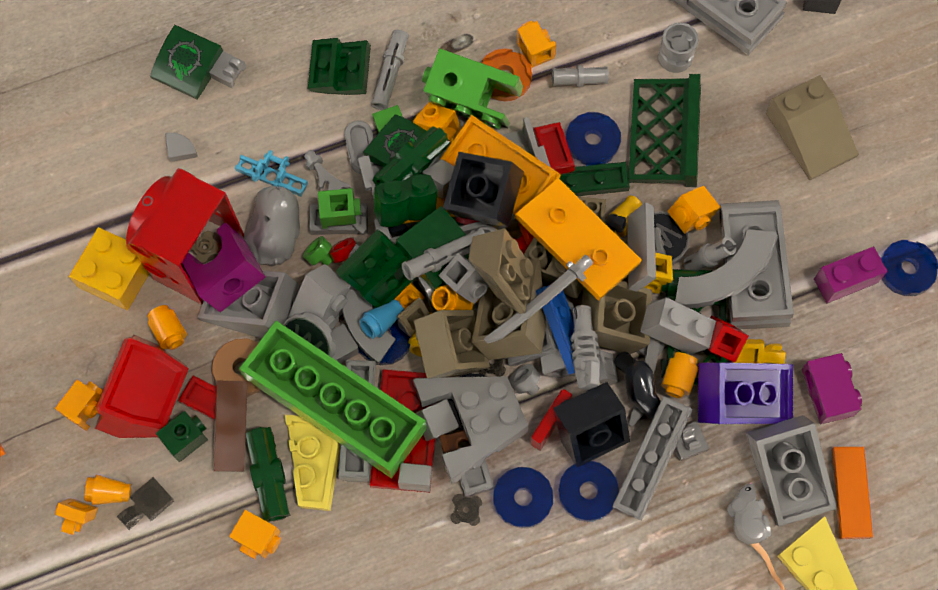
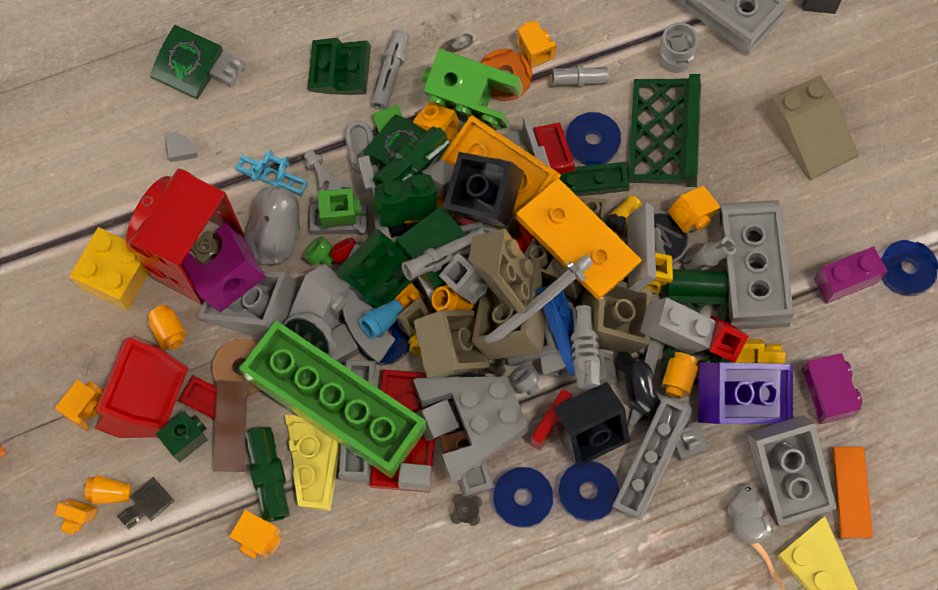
light grey tile [675,229,777,308] -> none

